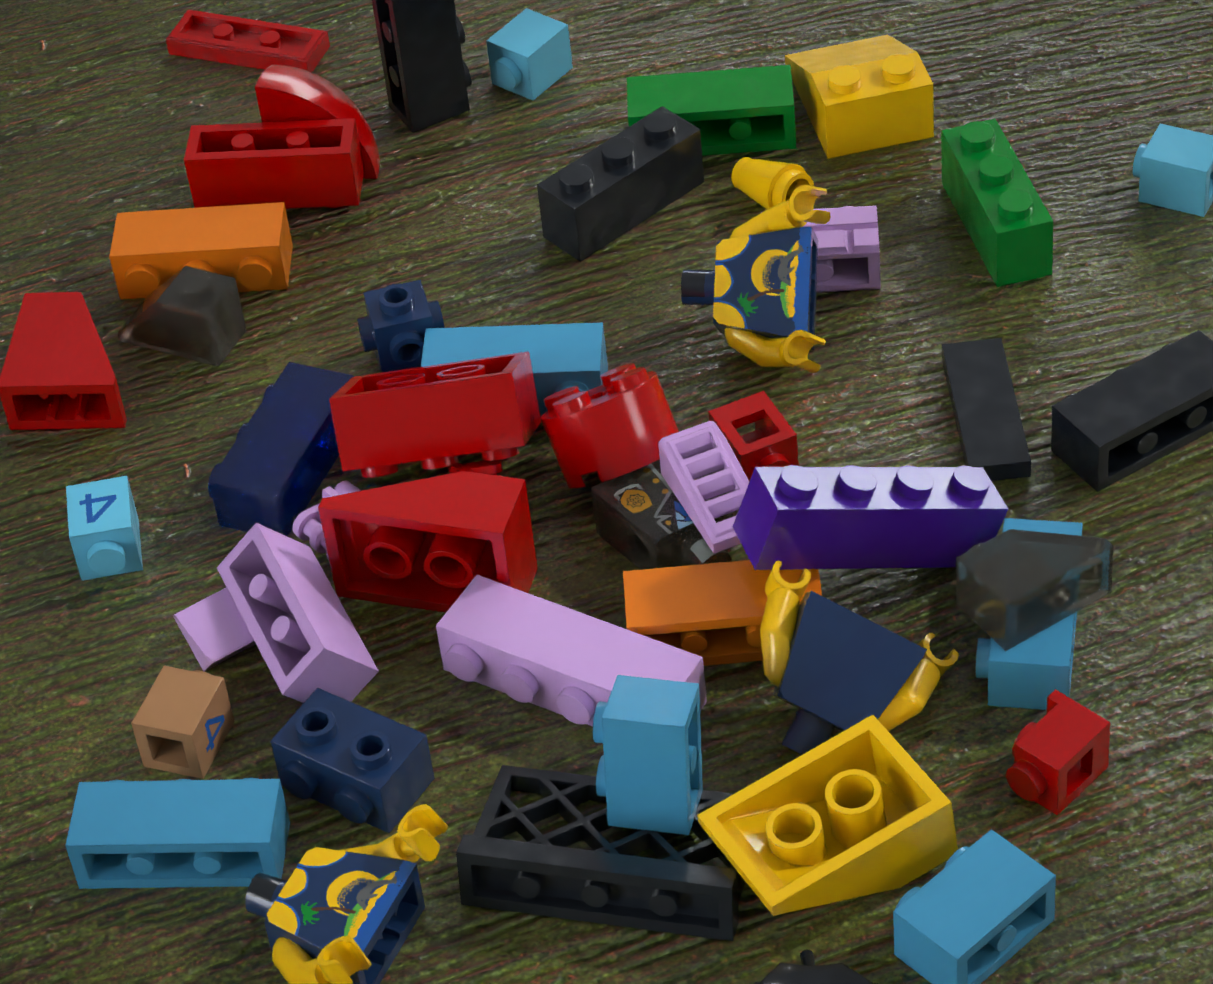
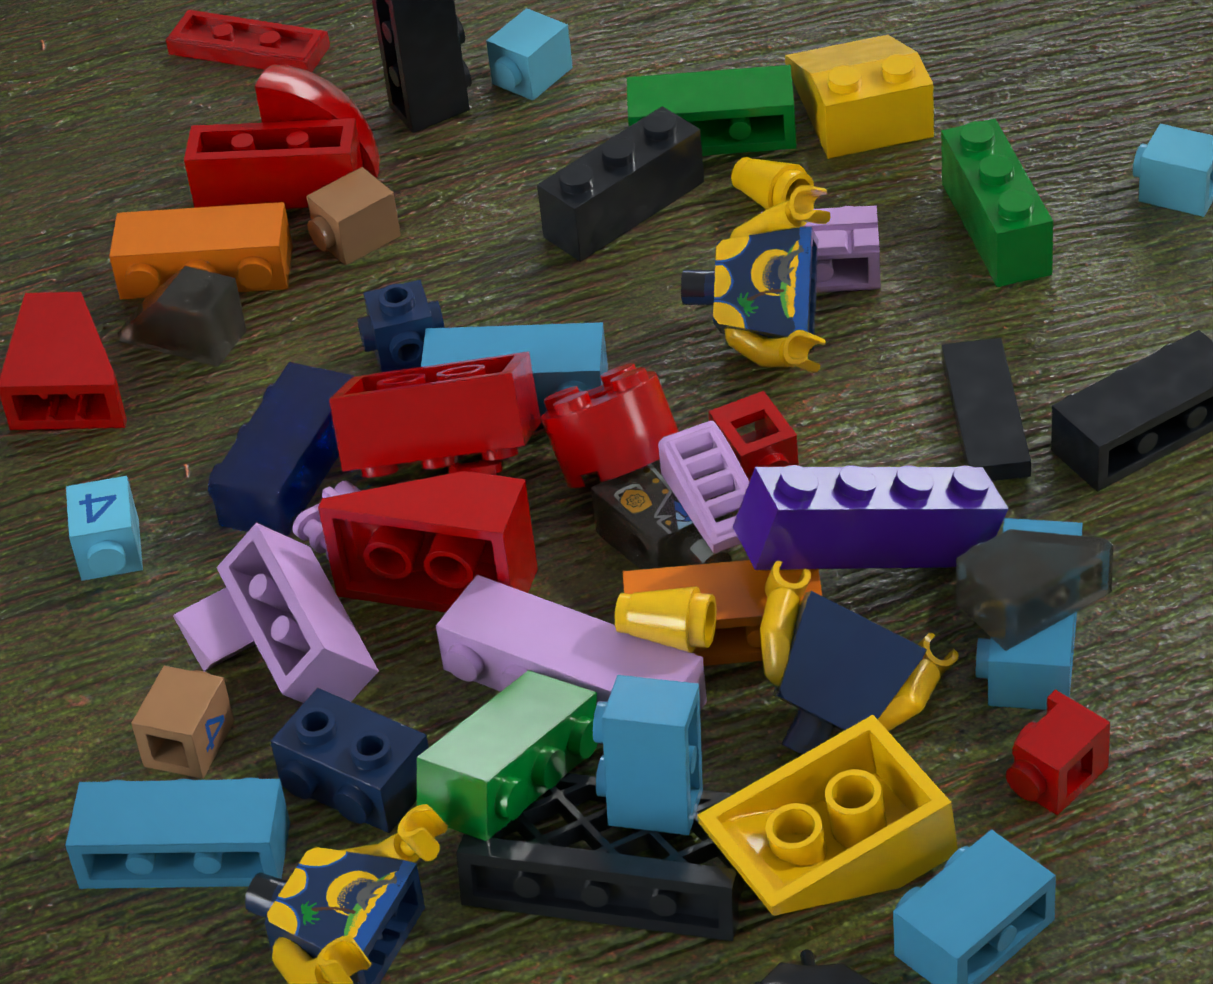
none -> medium nougat brick [307,167,401,265]
none -> green brick [417,670,598,841]
none -> yellow cone [615,586,717,653]

